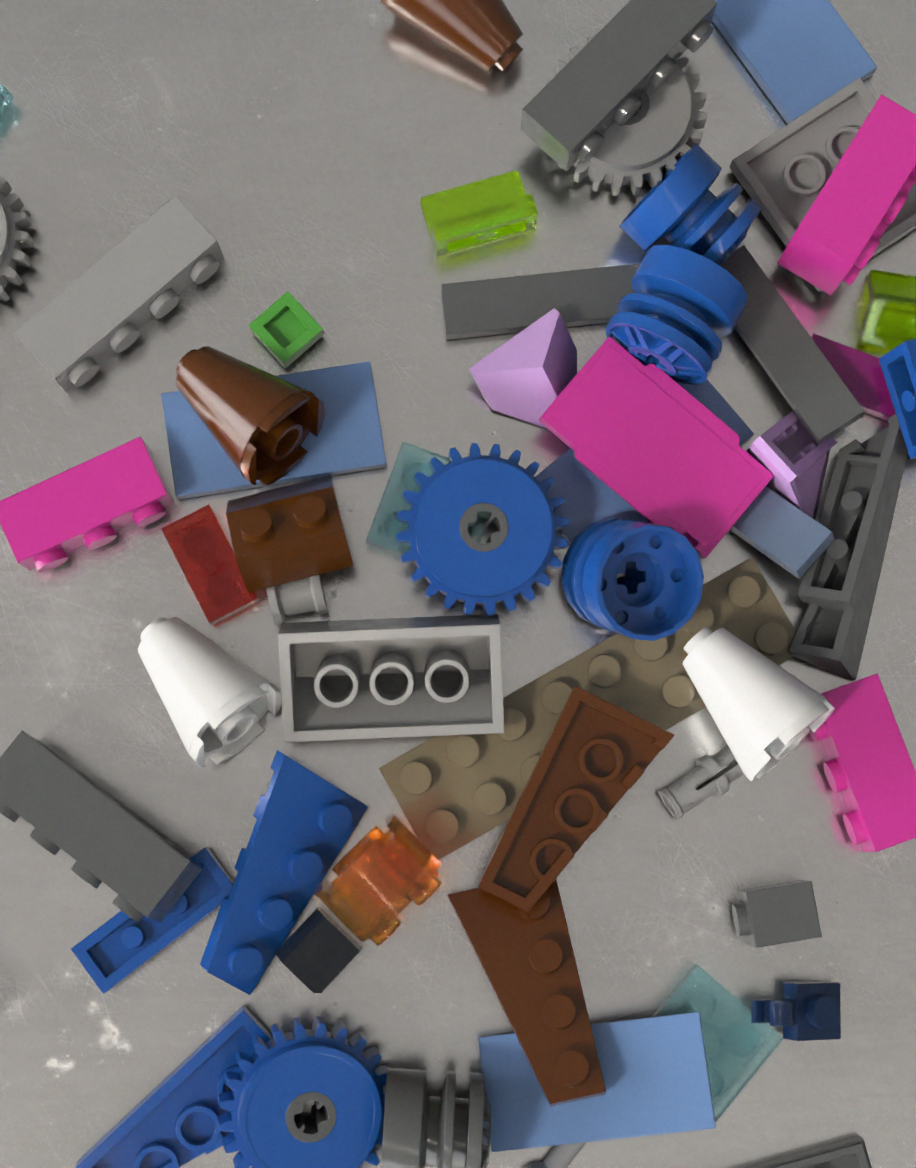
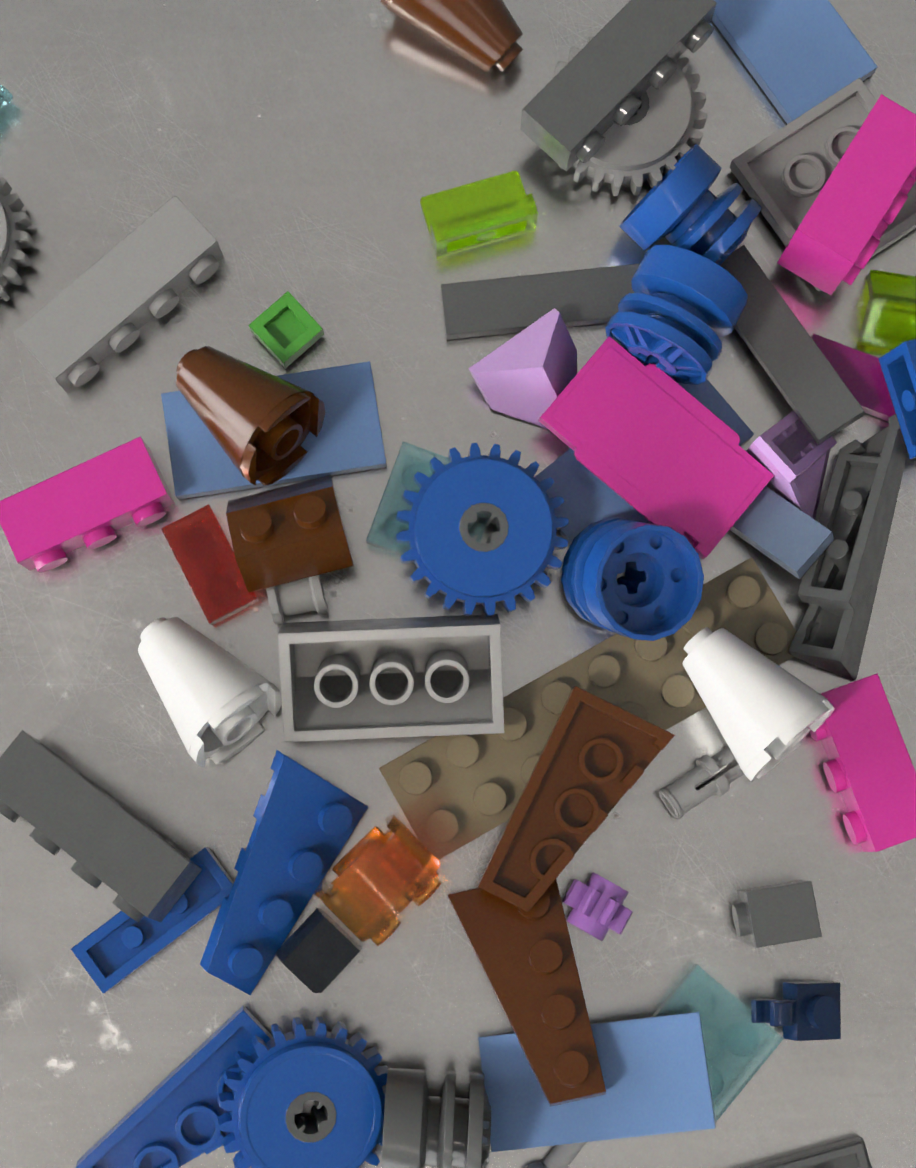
none -> medium lavender gear [562,872,633,941]

